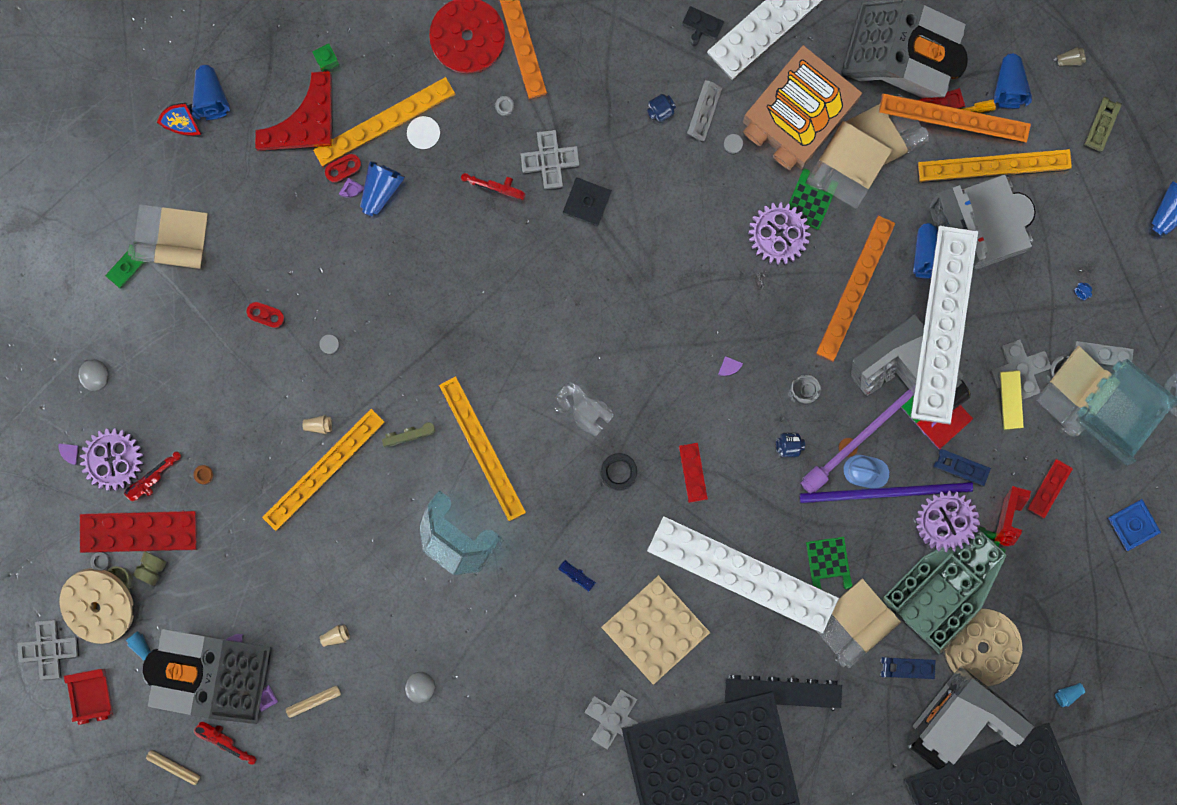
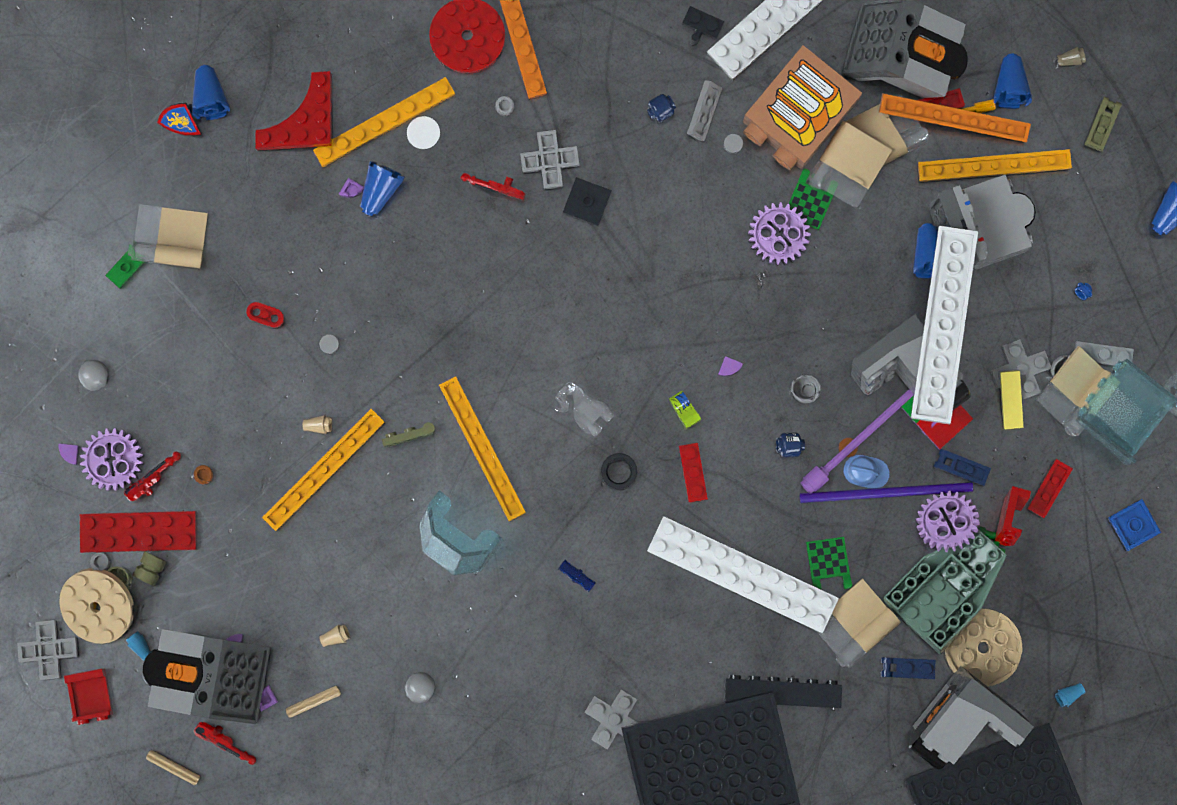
green brick [312,43,339,72] -> none
red plate [325,154,361,183] -> none
tan plate [601,575,710,685] -> none
orange plate [816,215,895,362] -> none
none -> lime leg [669,391,701,429]

